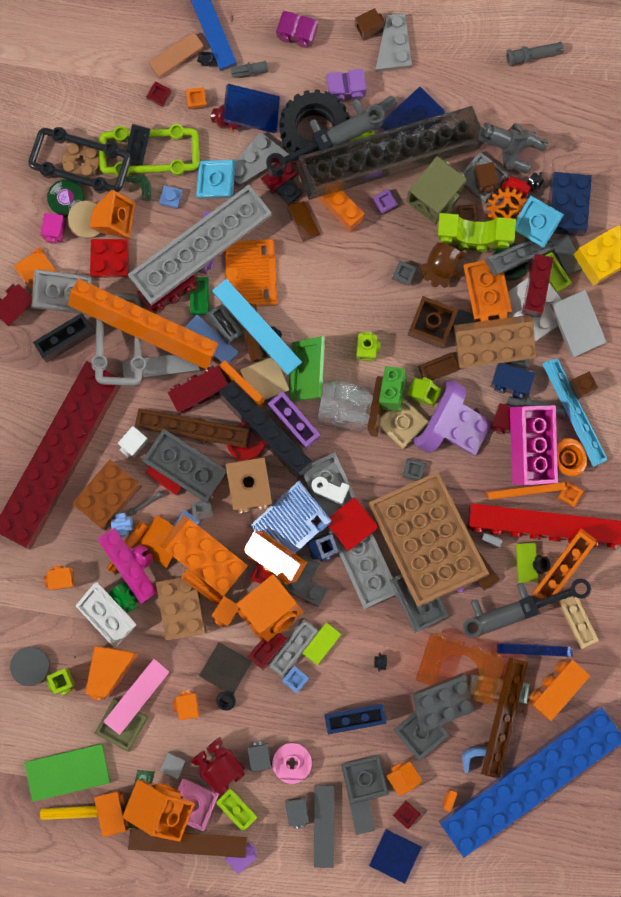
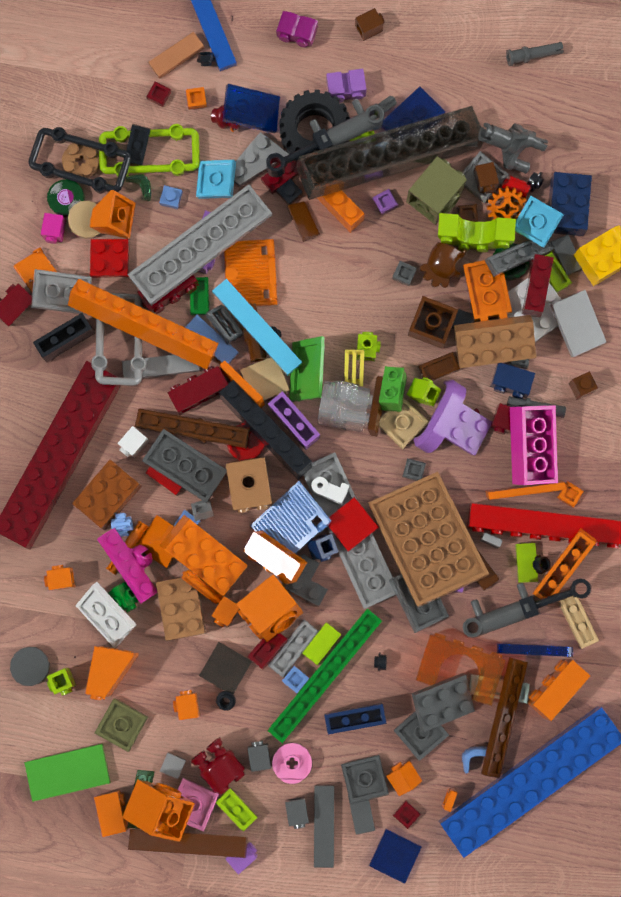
yellow axle [40,806,98,820] -> none
bright pink slope [104,659,169,735] -> none
dark grey hinge [128,491,164,516] -> none
dark grey axle [231,60,268,78] -> none
red tile [250,562,273,584] -> none
light grey wing [375,13,412,72] -> none
medium azure tile [543,358,608,467] -> none
orange hat [557,438,587,476] -> none
none -> green plate [267,608,382,743]
none -> light yellow tile [344,350,364,386]

